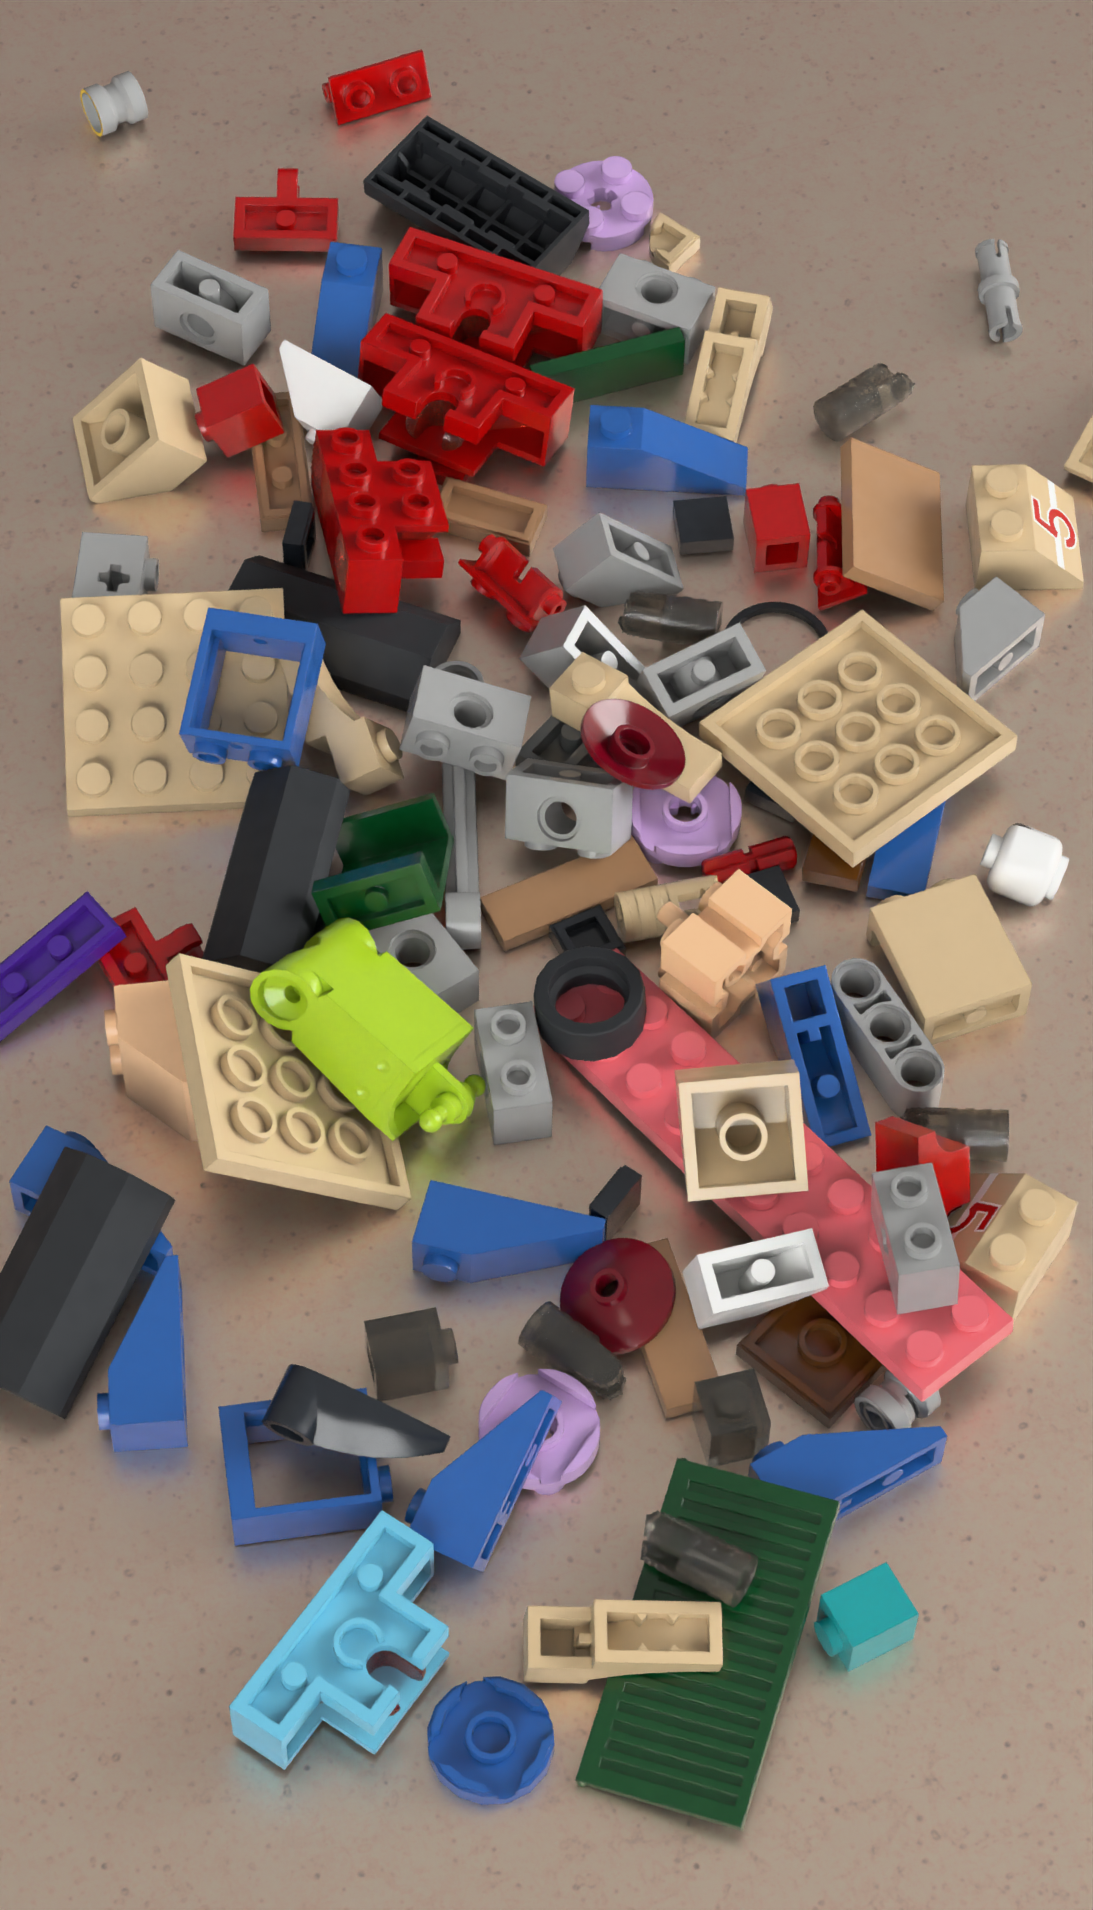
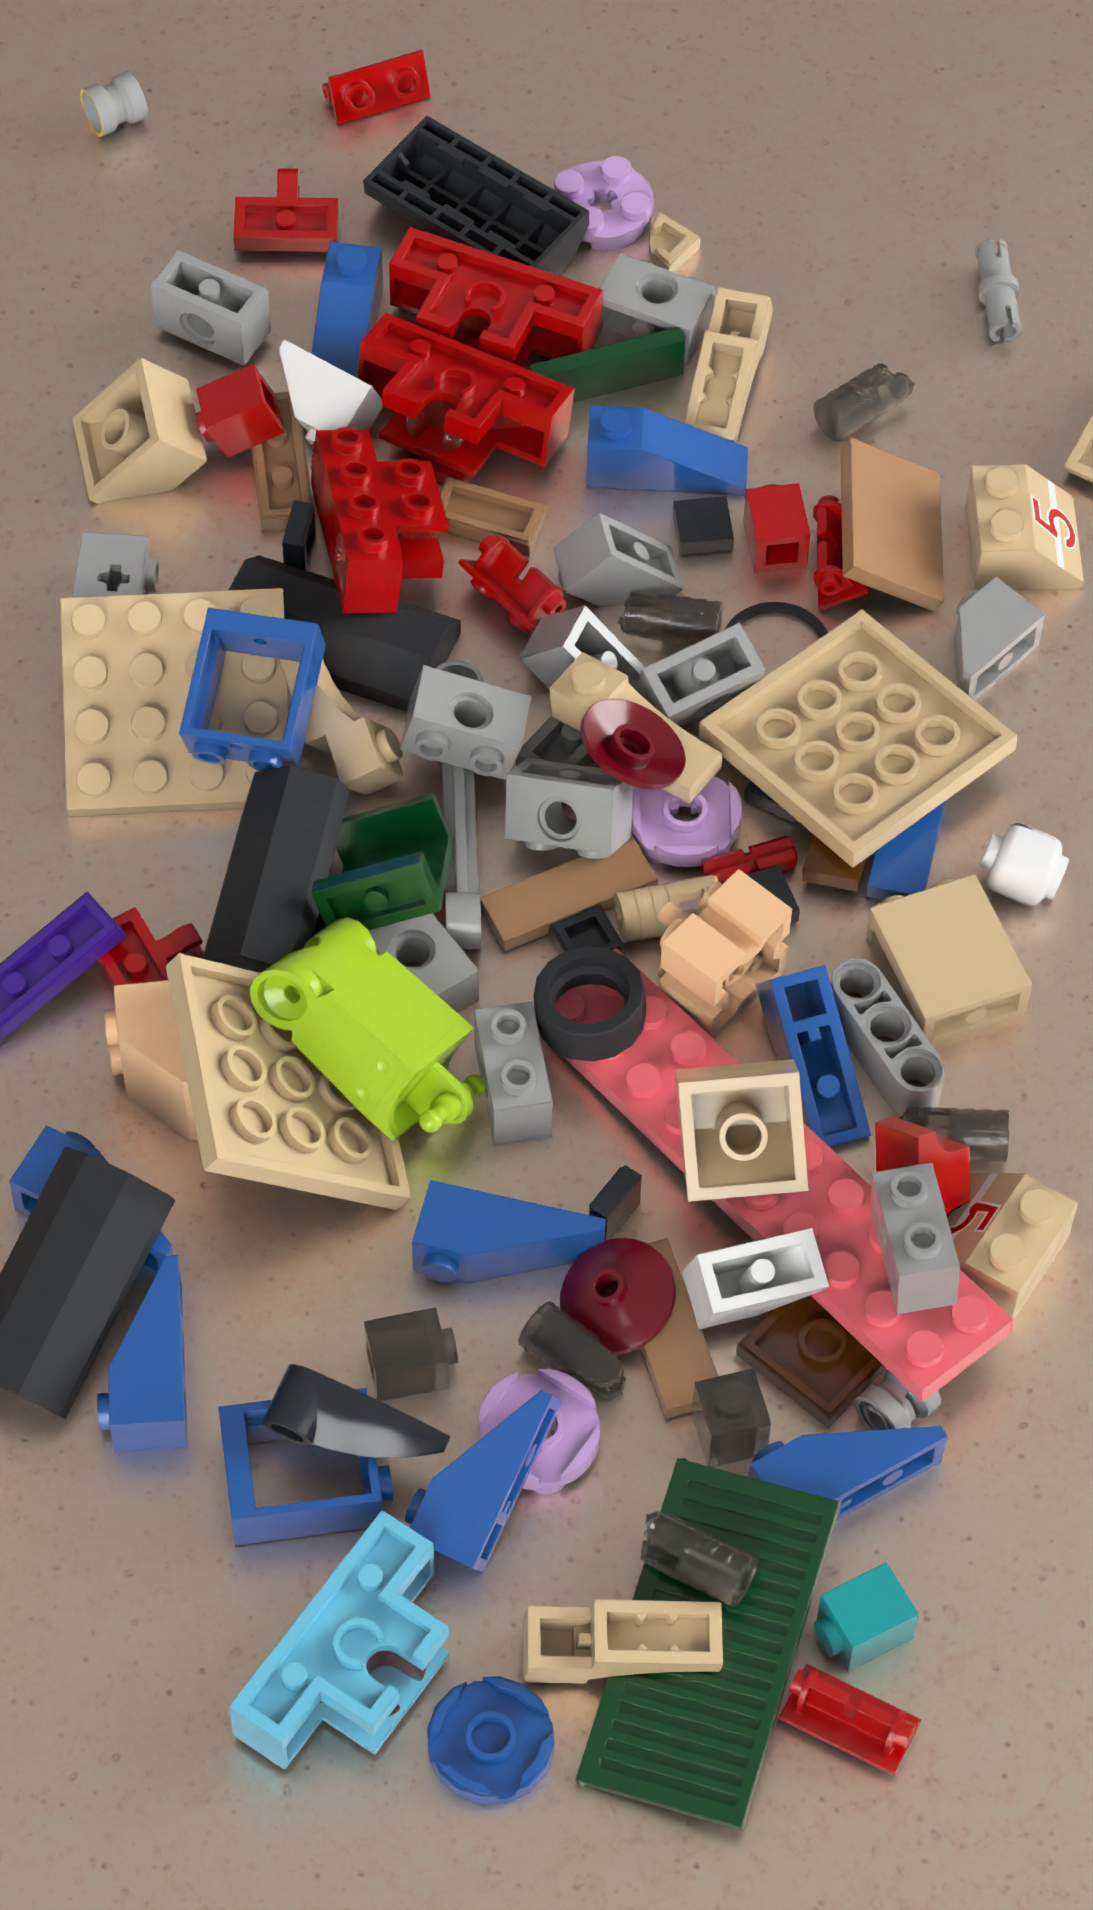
none -> red hinge [778,1663,922,1776]

